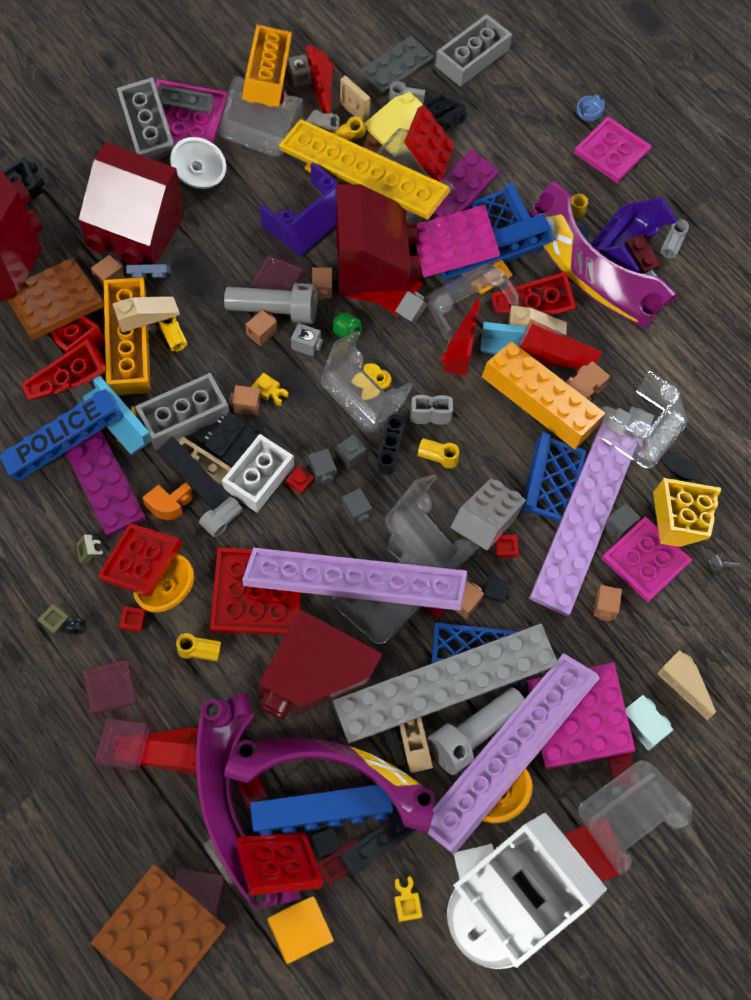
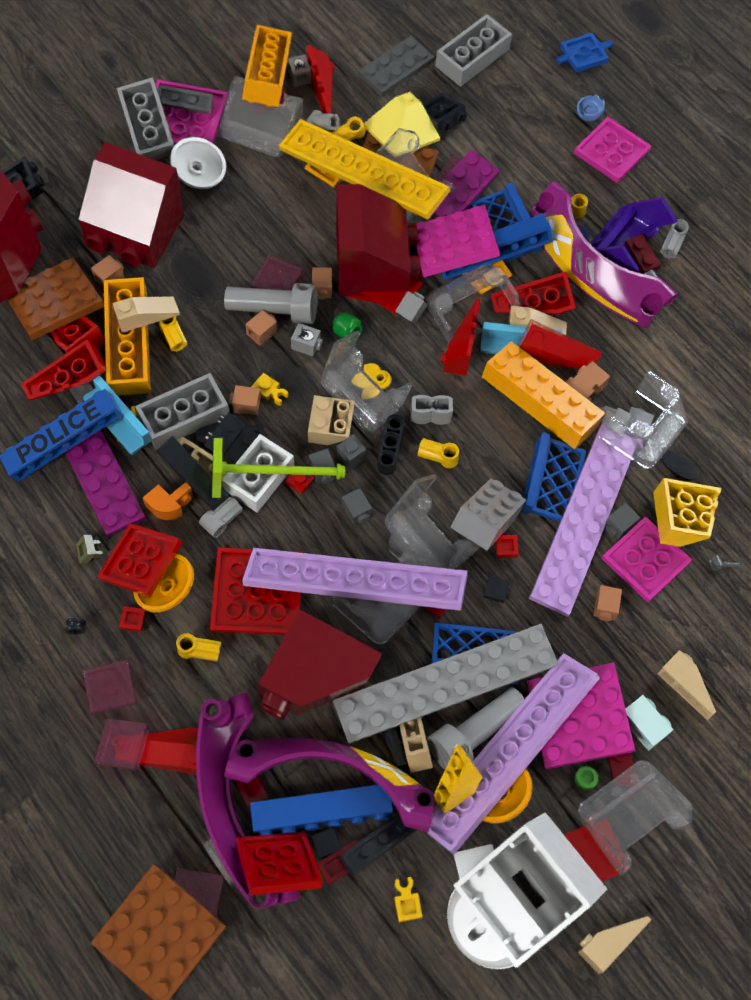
olive plate [38,604,70,635] -> none
sand blue plate [126,264,171,278] -> none
dark purple windscreen [260,162,338,255] -> none
light orange slope [267,896,334,964] -> none
tan tile [340,76,370,123] -> none
light grey piece [388,81,425,105] -> none
red plate [404,105,455,182] -> none
nougat brick [454,581,484,620] -> none
none -> lime tile [212,438,345,498]
none -> tan slope [308,395,355,445]
none -> yellow slope [434,745,482,813]
none -> blue plate [556,33,613,73]
none -> bright green tile [574,766,598,790]
none -> tan slope [578,916,651,974]

